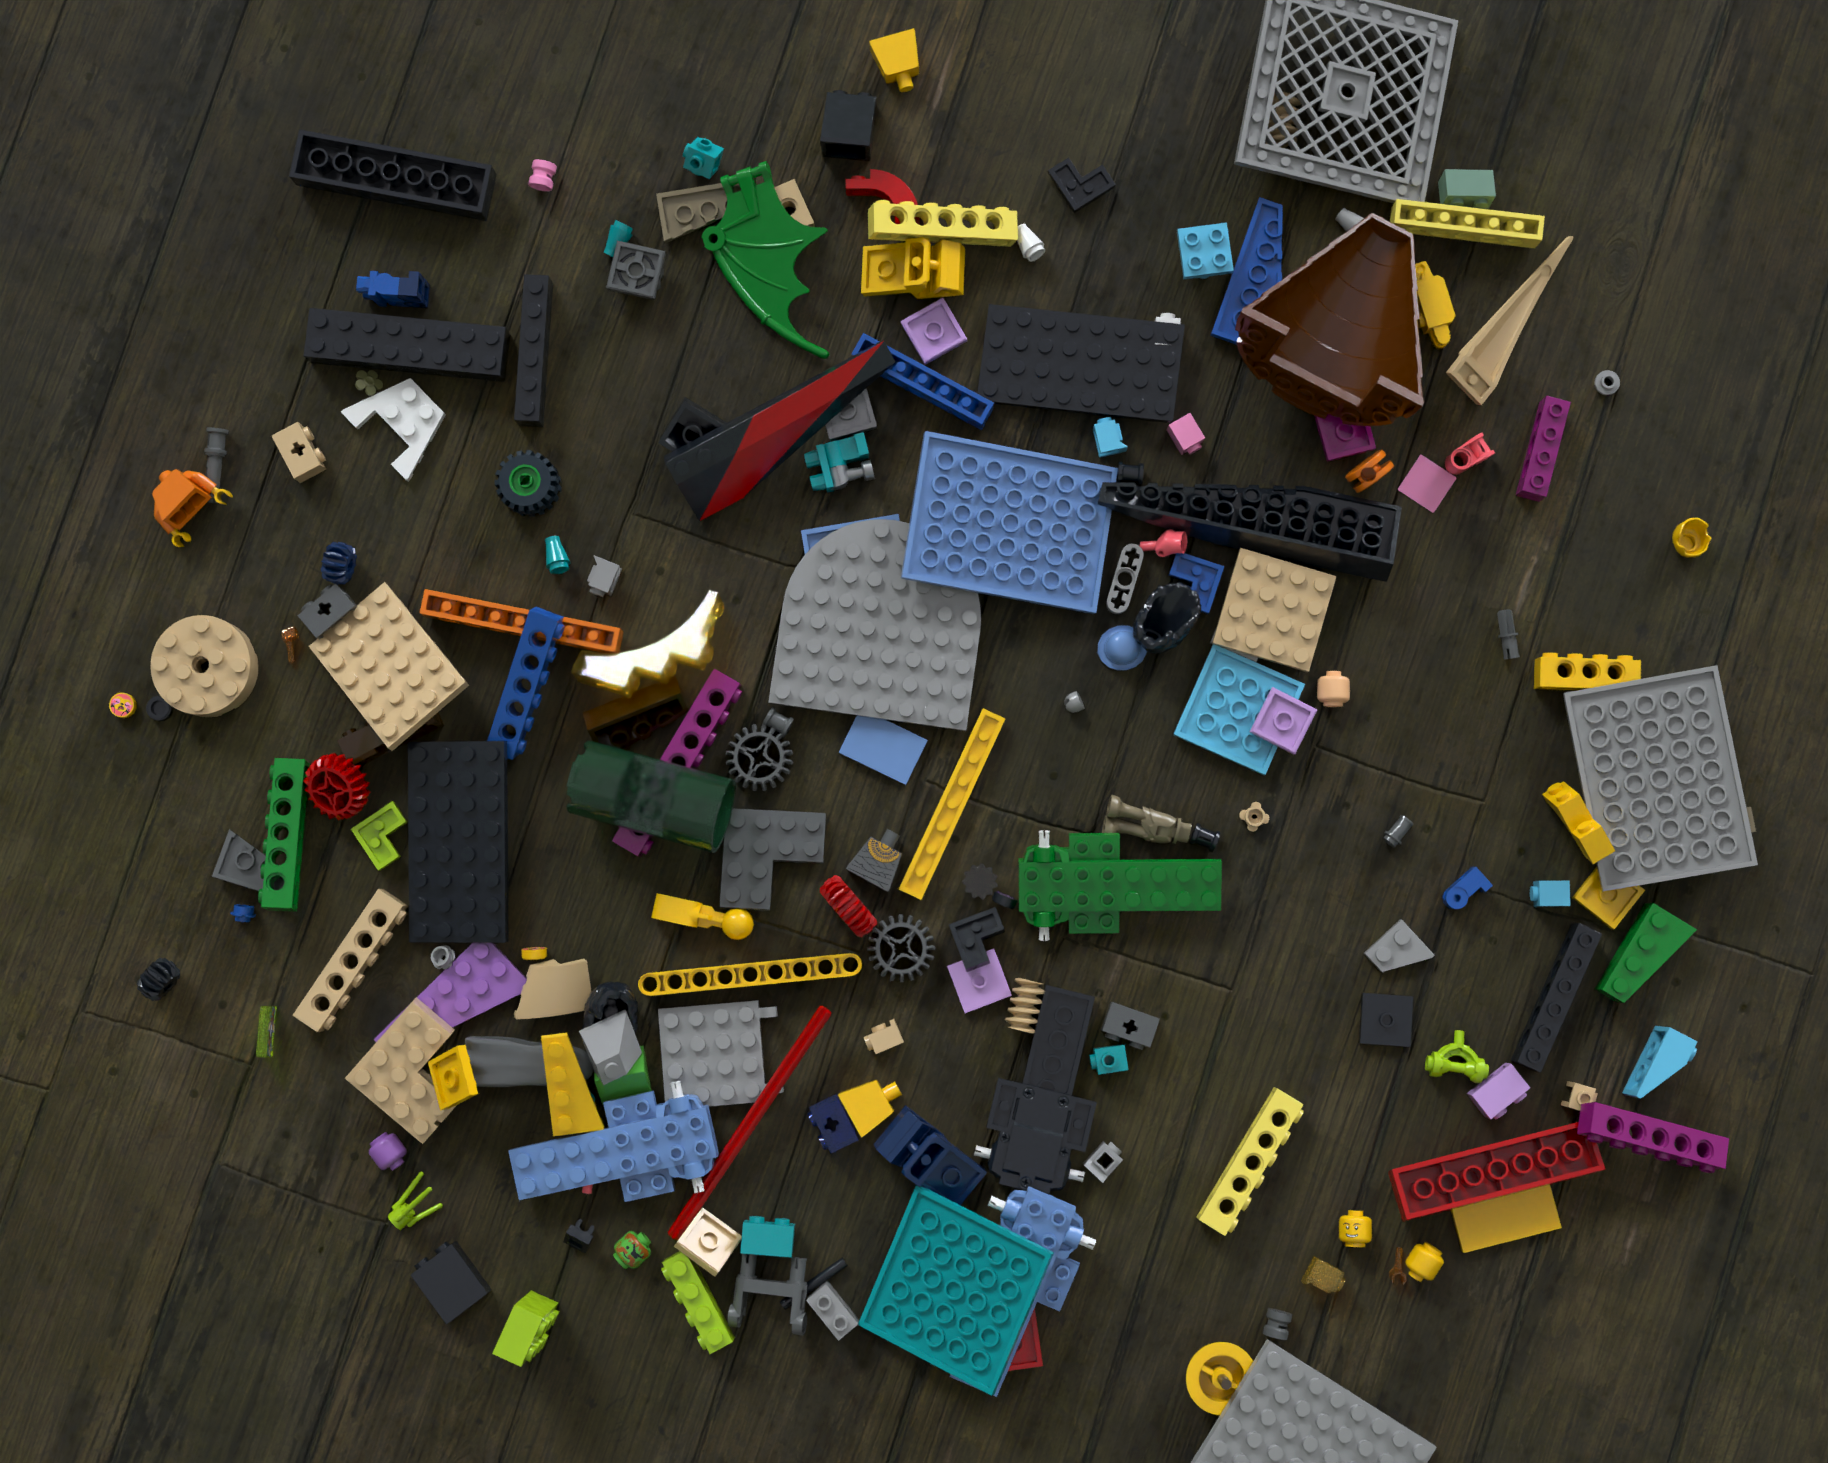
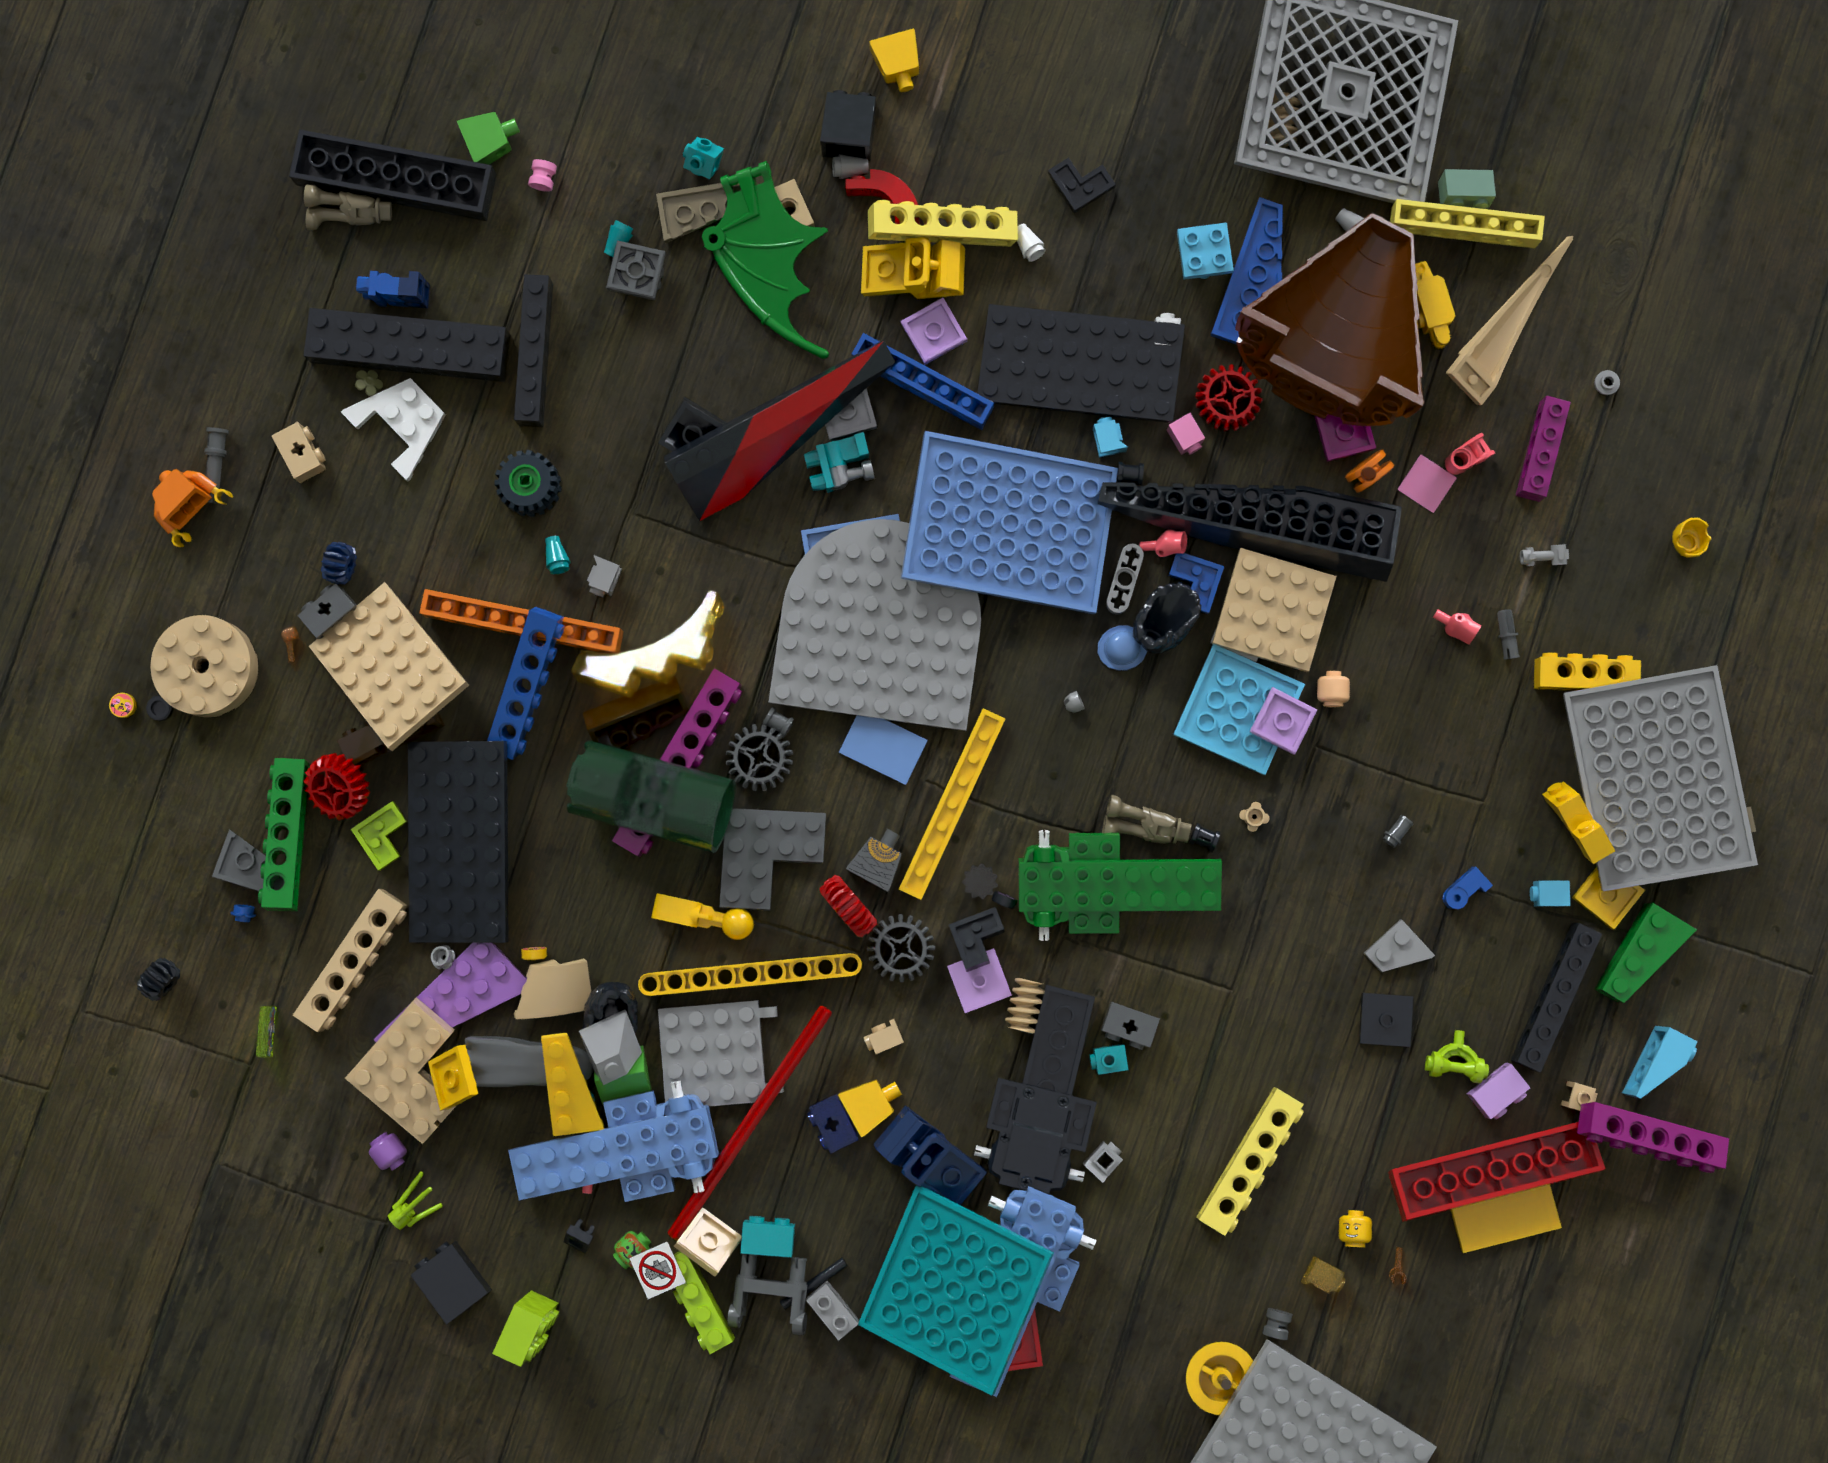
yellow head [1405,1242,1444,1282] -> none
none -> dark tan piece [304,184,392,231]
none -> bright green torso [457,112,520,165]
none -> sticker [630,1242,686,1299]
none -> light grey cone [832,154,869,179]
none -> red gear [1195,364,1262,431]
none -> coral piece [1433,609,1482,645]
none -> light grey bar [1520,544,1569,566]

